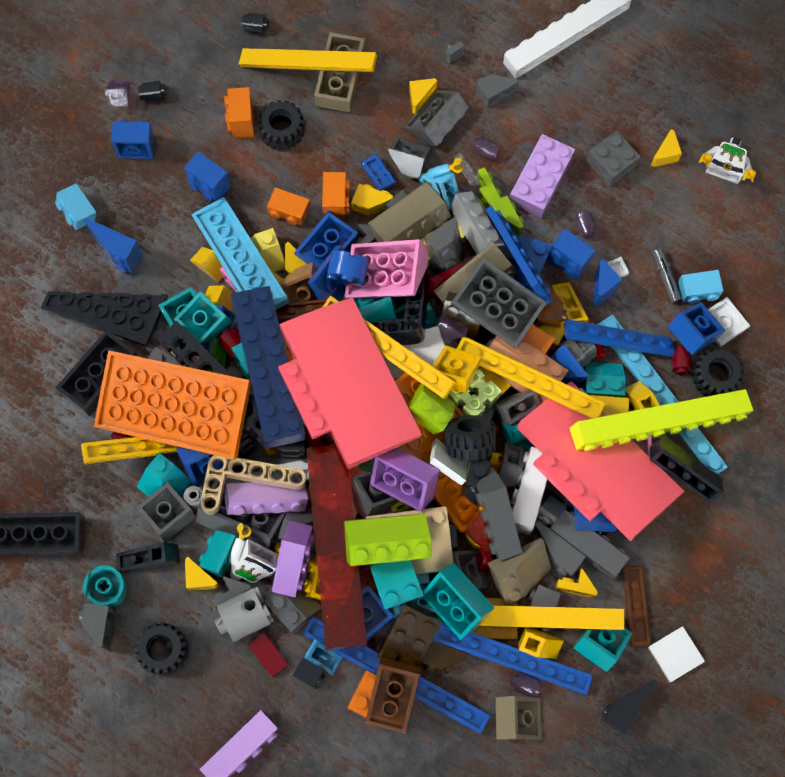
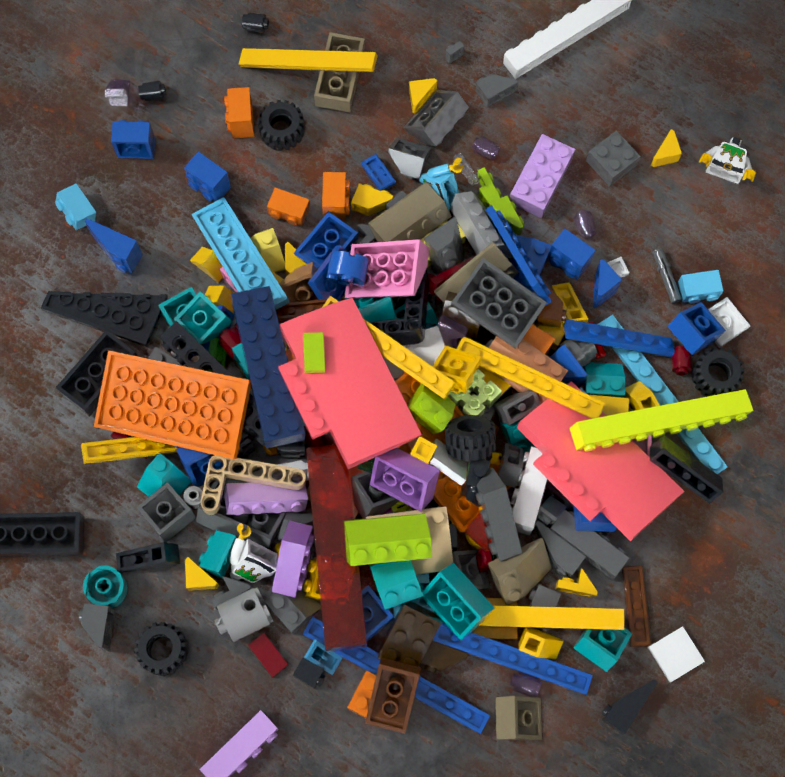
none -> lime tile [303,332,325,373]
none -> yellow plate [410,436,437,464]

